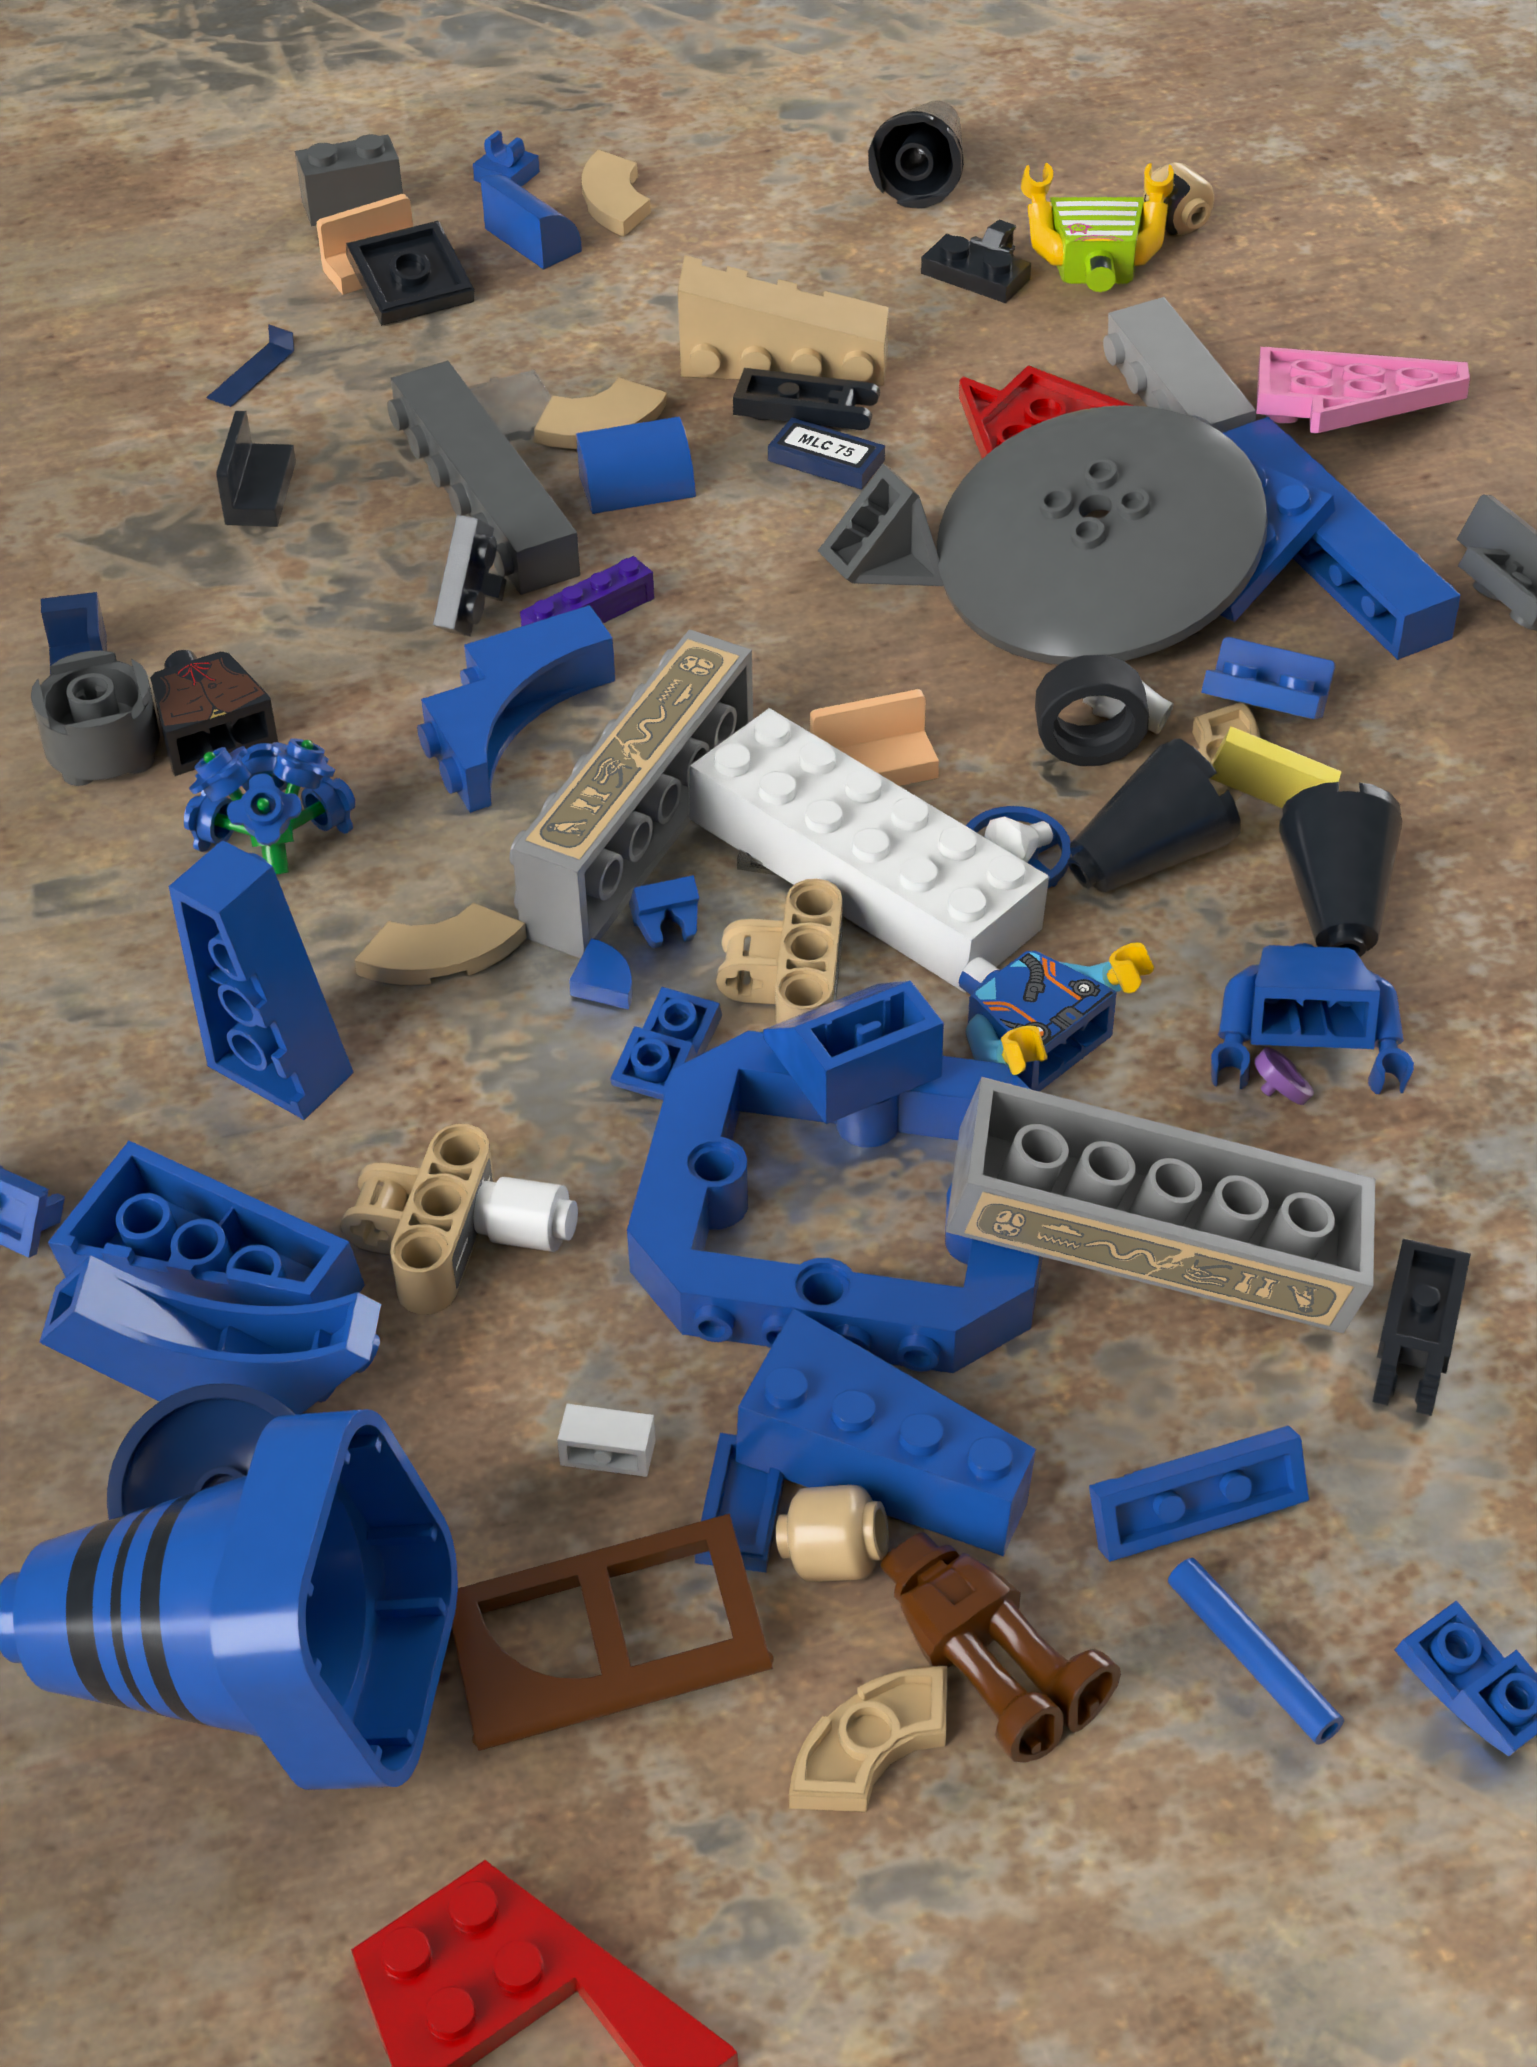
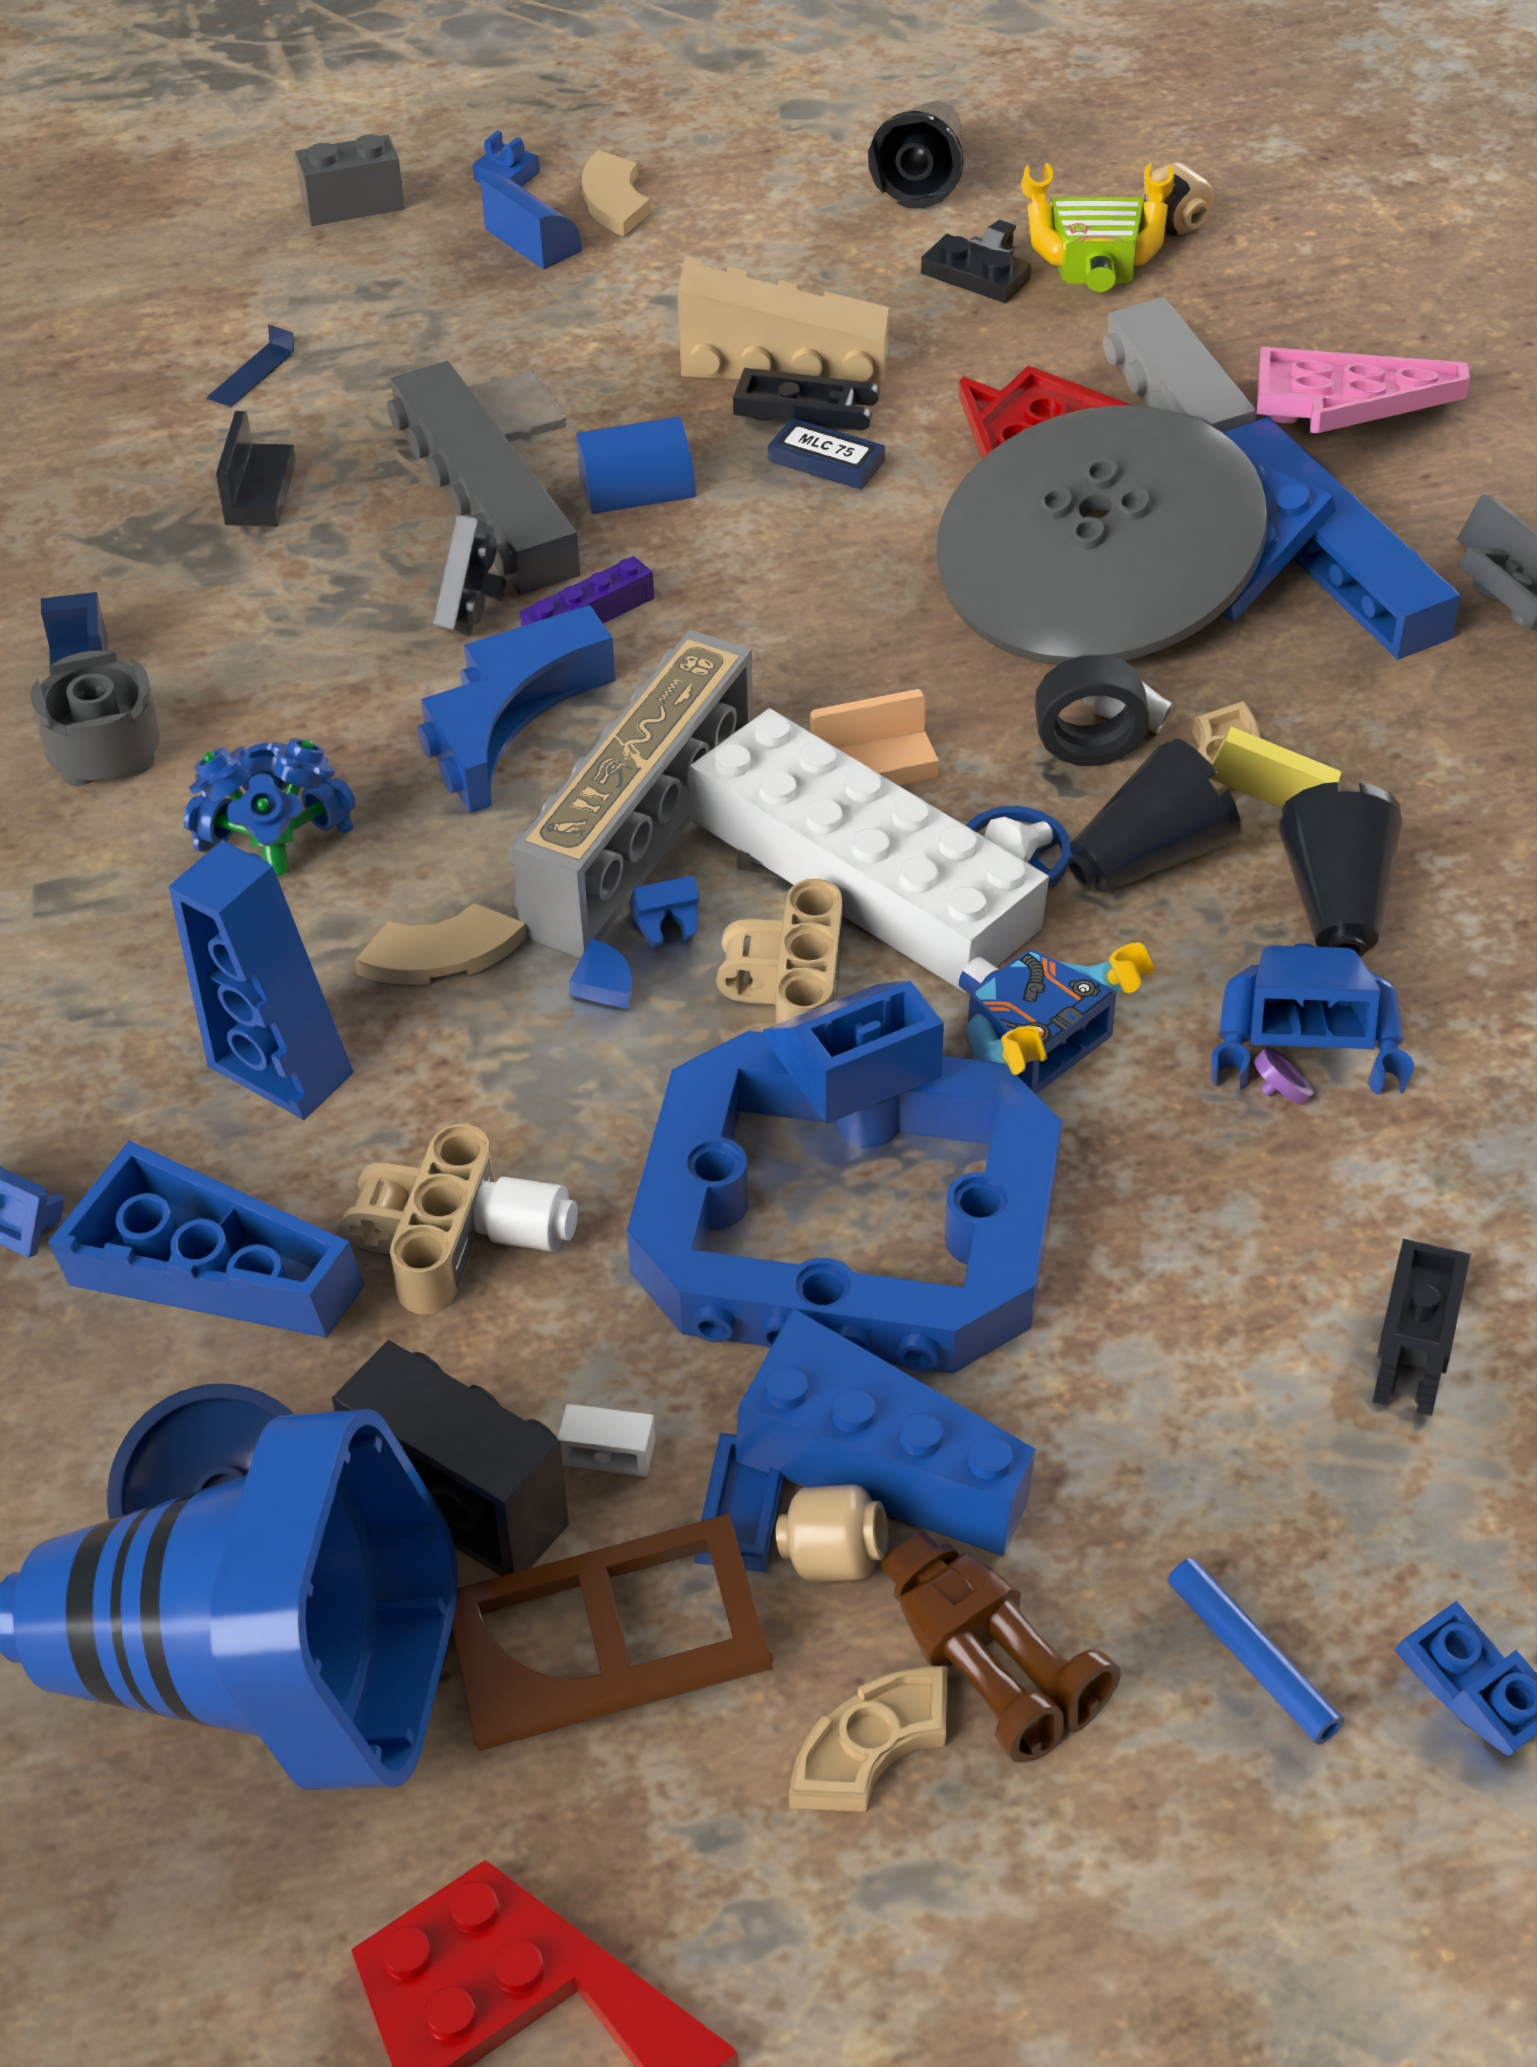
blue arch [39,1255,381,1414] -> none
torso [150,650,278,776] -> none
light nougat panel [317,194,413,295] -> none
black tile [346,221,475,326] -> none
tan tile [533,378,667,449] -> none
blue slope [610,987,722,1100] -> none
dark grey slope [818,464,943,586] -> none
light grey brick [946,1077,1375,1334] -> none
blue hinge [1089,1425,1309,1562] -> none
blue bracket [1201,637,1336,719] -> none
none -> black brick [332,1340,569,1576]

